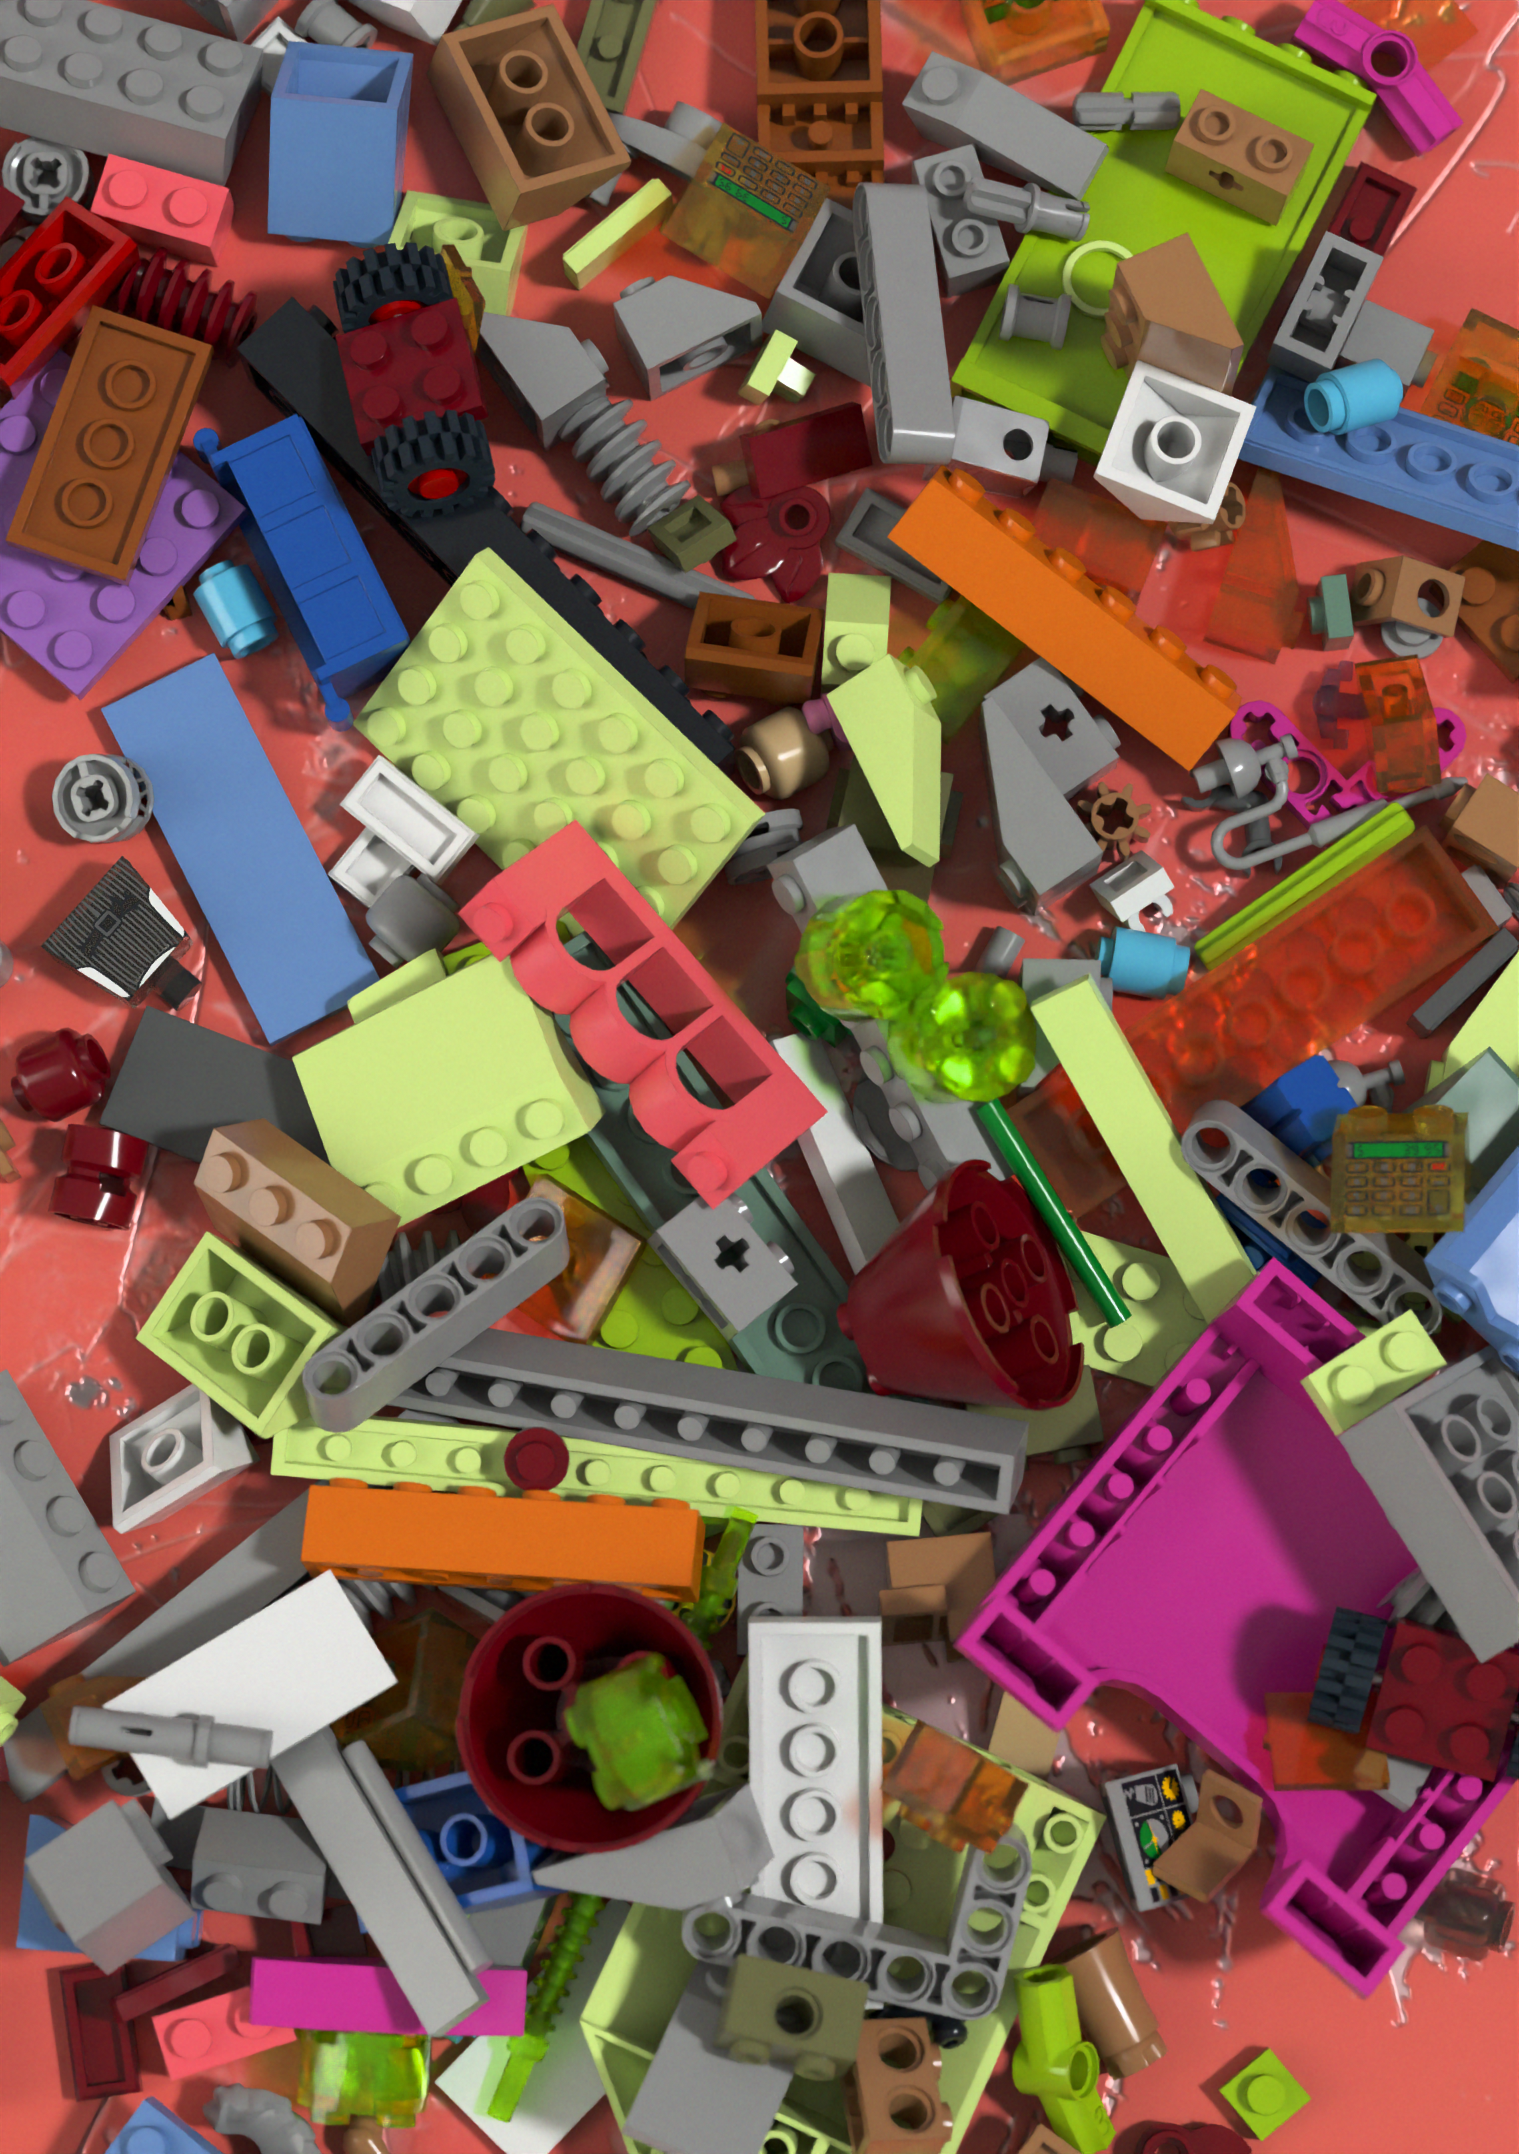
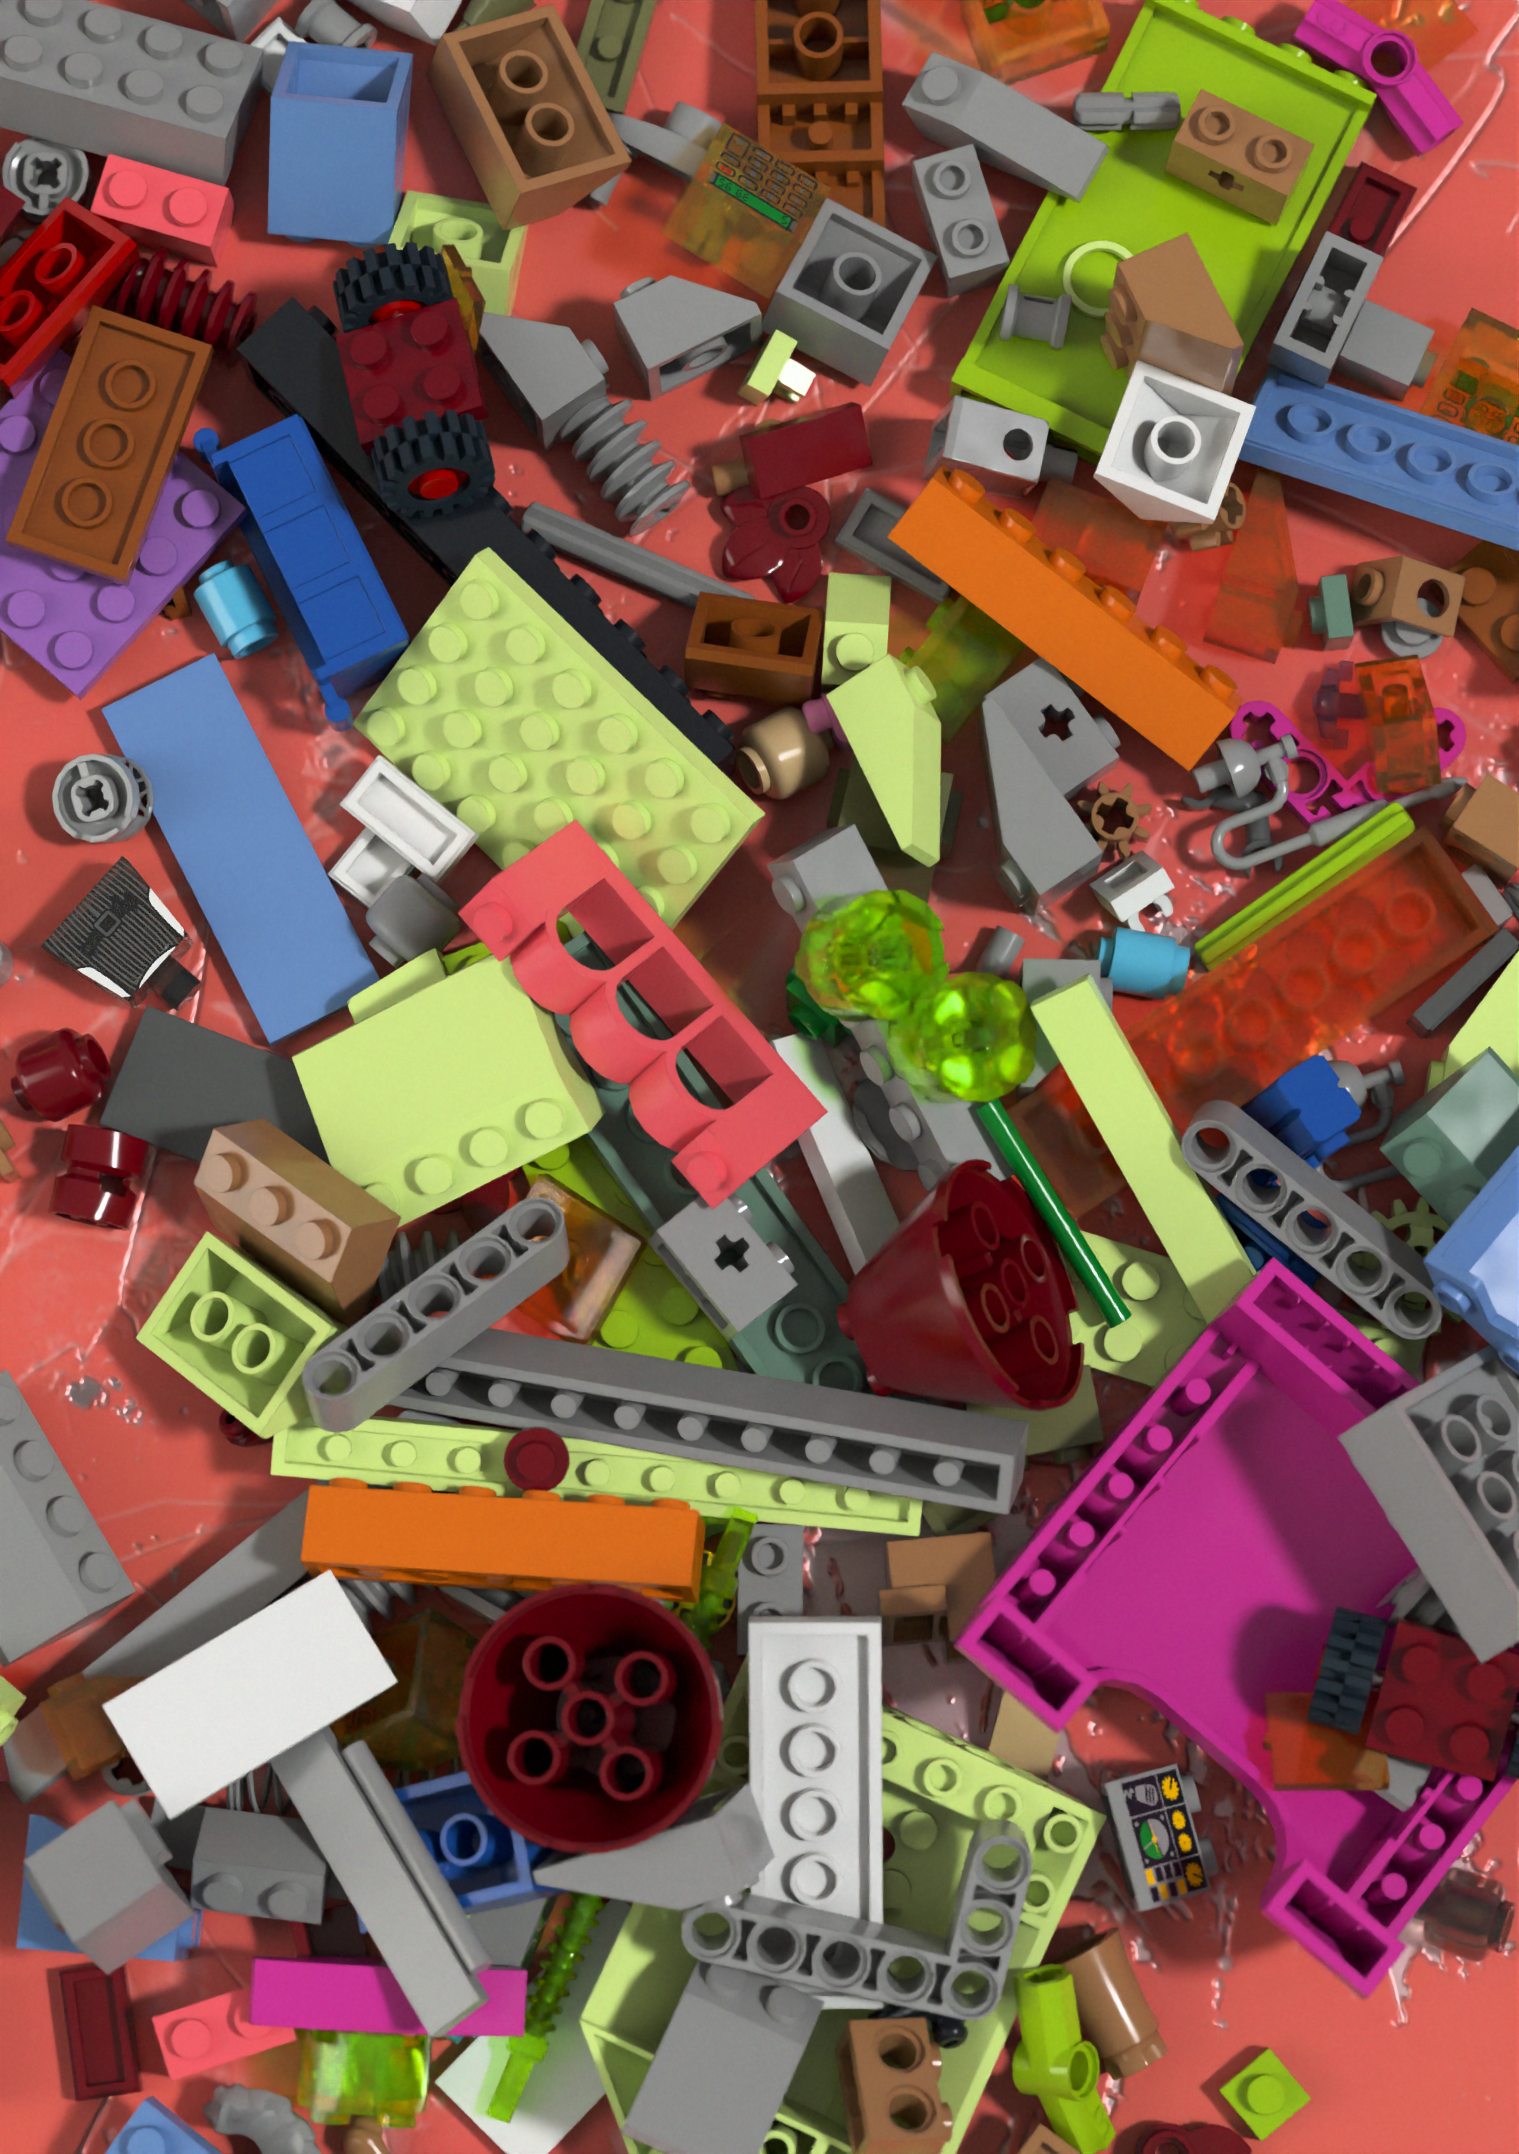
light grey pin [68,1705,273,1769] -> none
dark red tile [107,1943,243,2023] -> none
white slope [109,1384,261,1534] -> none
yellowish green tile [562,178,673,290] -> none
clear neon green brick [565,1654,713,1811] -> none
olive plate [647,494,737,574] -> none
olive brick [713,1953,870,2081] -> none
light grey wheel [724,808,804,885] -> none
light grey beam [852,182,955,465] -> none
clear orange brick [880,1719,1030,1855] -> none
light grey axle [963,177,1090,242] -> none
medium nougat bracket [1152,1769,1263,1903] -> none
yellowish green plate [1300,1309,1447,1436] -> none
medium azure brick [1304,358,1403,435] -> none
clear yellow slope [1330,1105,1471,1233] -> none

